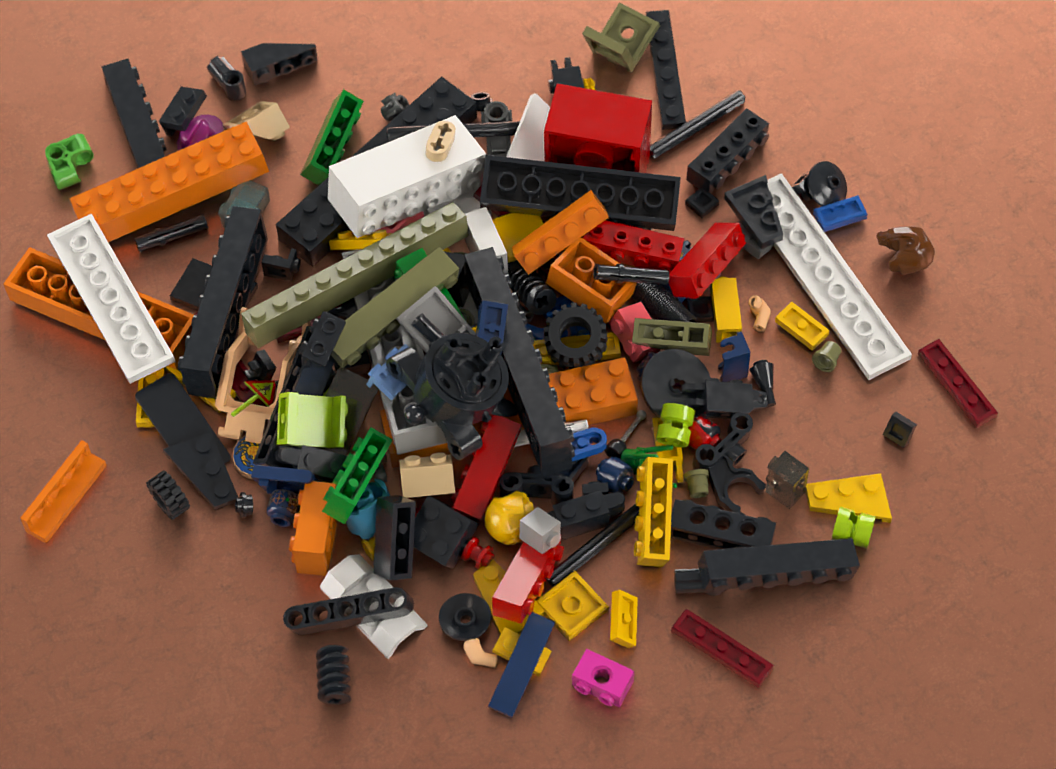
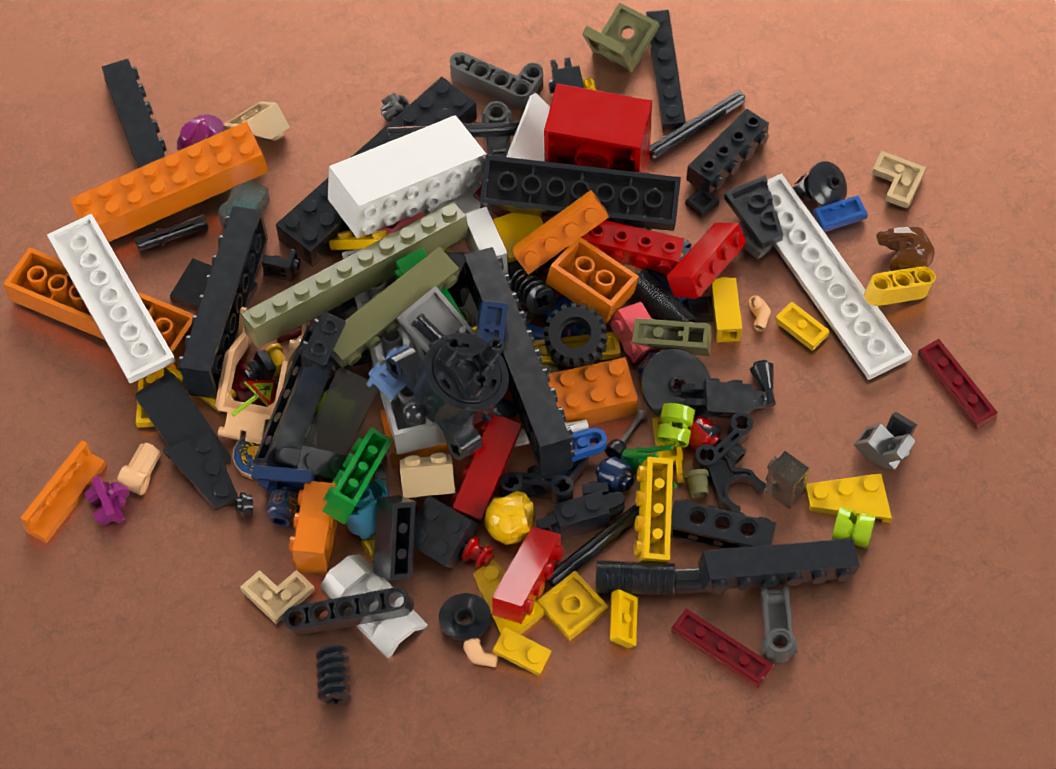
bright green piece [45,134,94,190] -> none
black tyre [146,470,190,520] -> none
black bracket [159,86,207,136] -> none
black piece [207,56,246,101] -> none
black slope [241,43,318,86] -> none
lime panel [277,392,348,448] -> none
green brick [300,89,364,185] -> none
tan beam [426,121,456,162] -> none
black plate [471,92,493,112] -> none
dark blue slope [488,612,555,718] -> none
light grey brick [520,507,561,554] -> none
dark pink brick [572,649,634,708] -> none
black pin [593,264,669,286] -> none
dark blue hinge [718,331,751,382] -> none
olive piece [812,341,841,372] -> none
none -> magenta hips [85,476,130,525]
none -> light nougat piece [117,443,161,495]
none -> tan plate [240,570,315,625]
none -> yellow bush [264,343,285,376]
none -> dark grey beam [450,52,544,110]
none -> black piece [595,560,675,596]
none -> dark grey piece [761,586,798,663]
none -> dark grey brick [854,423,915,470]
none -> yellow beam [864,266,936,306]
none -> tan plate [872,151,926,209]

